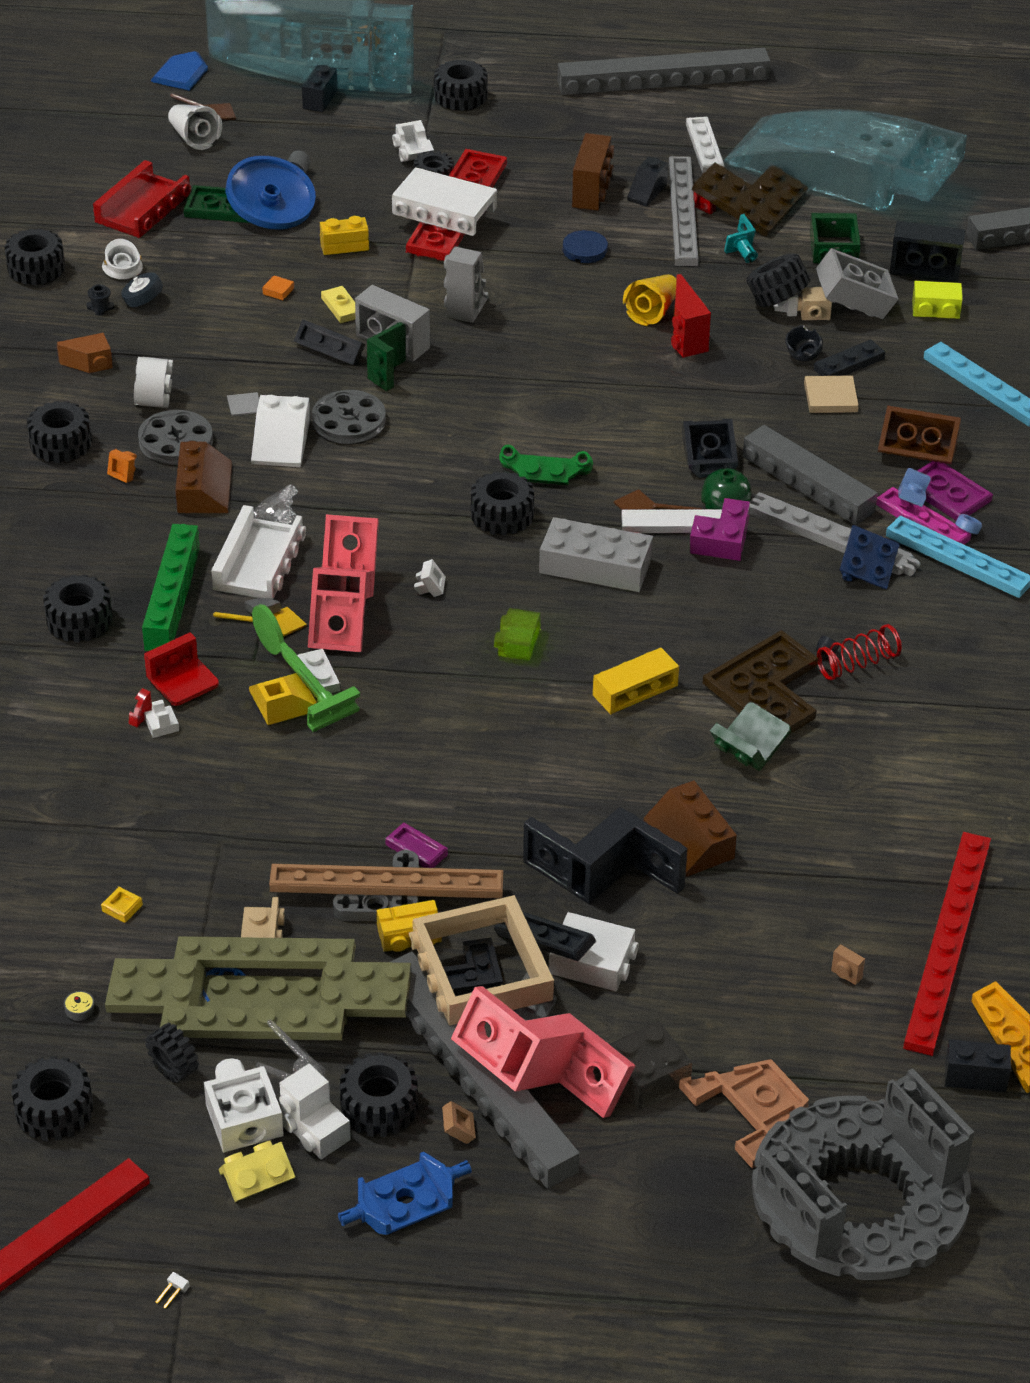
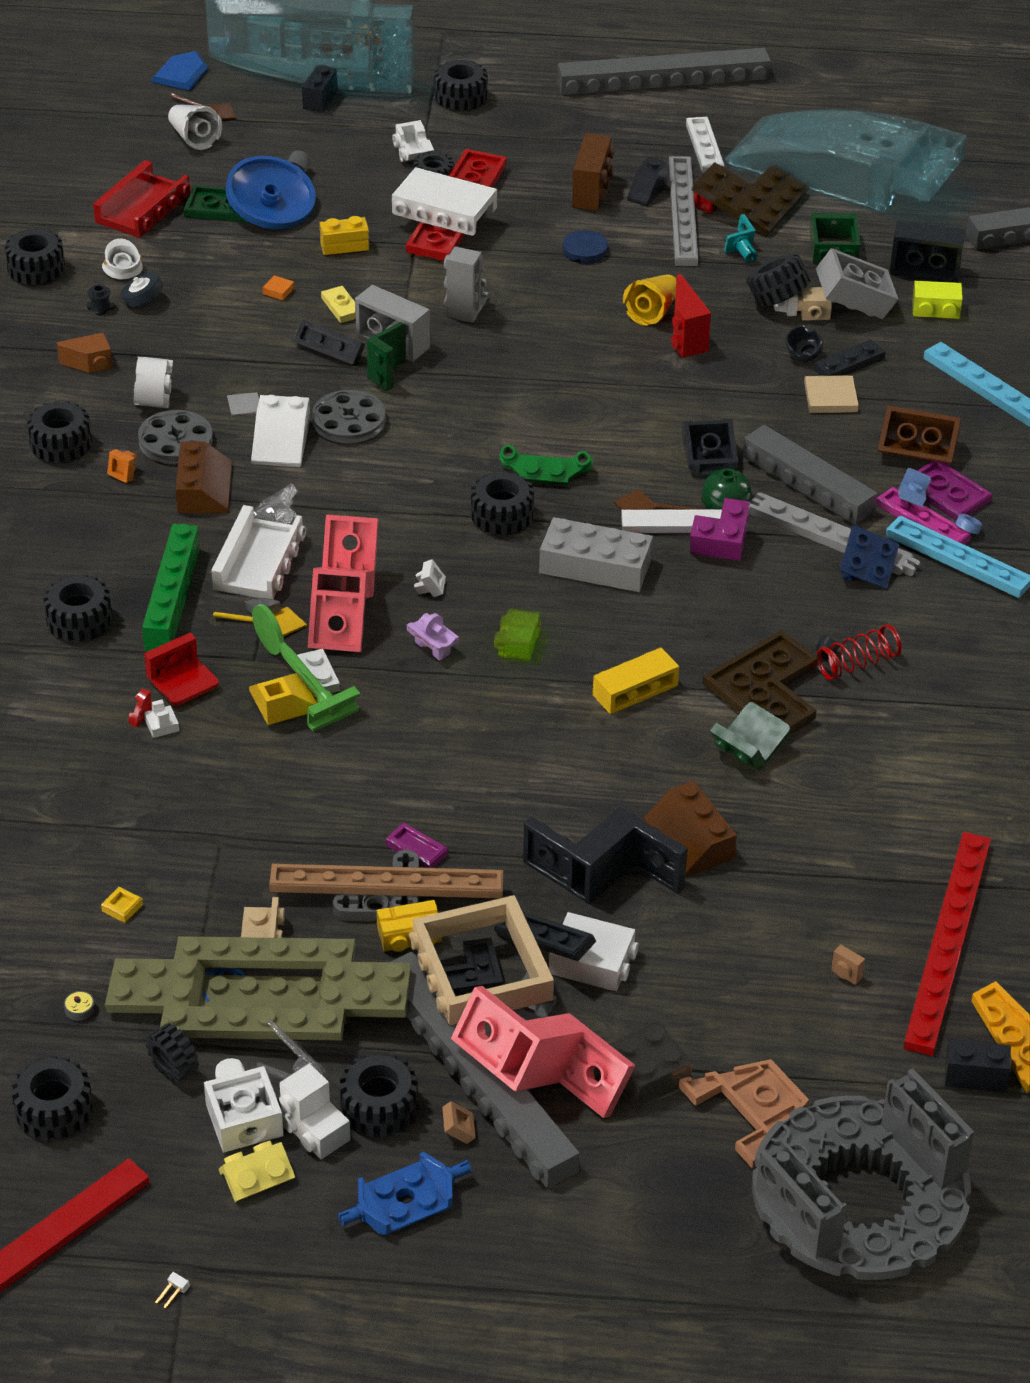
none -> lavender hips [407,613,459,660]

